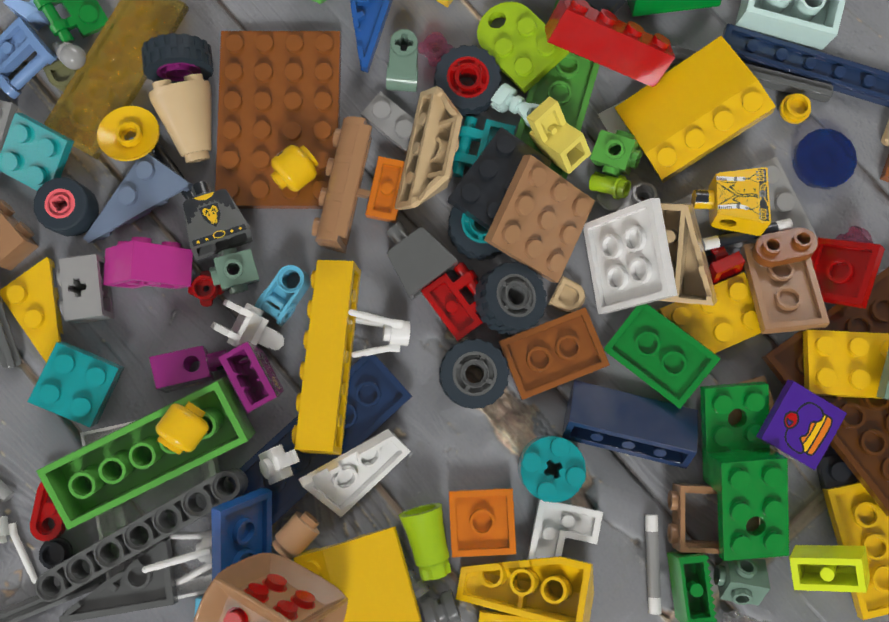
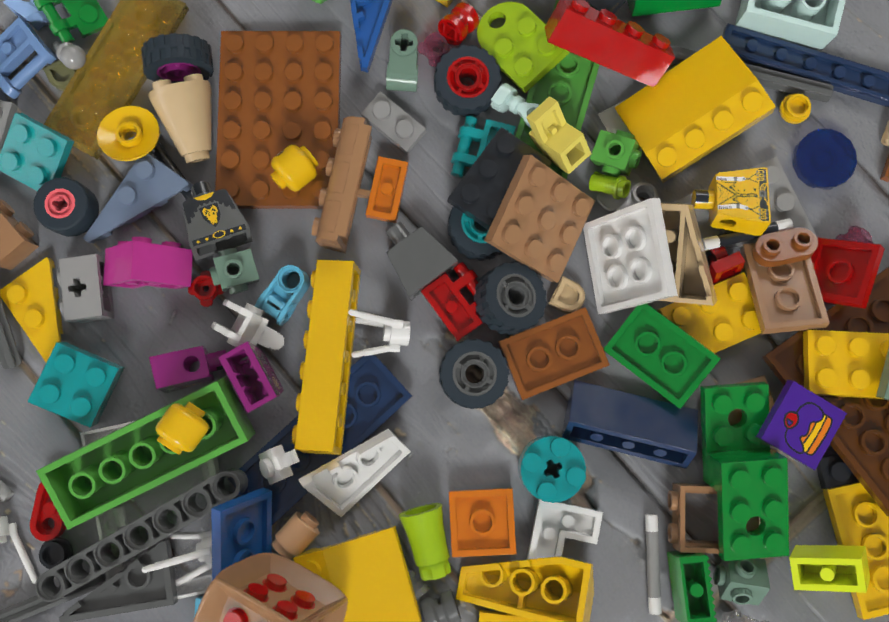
tan wedge [394,86,463,210] -> none
none -> red wheel [438,2,480,45]

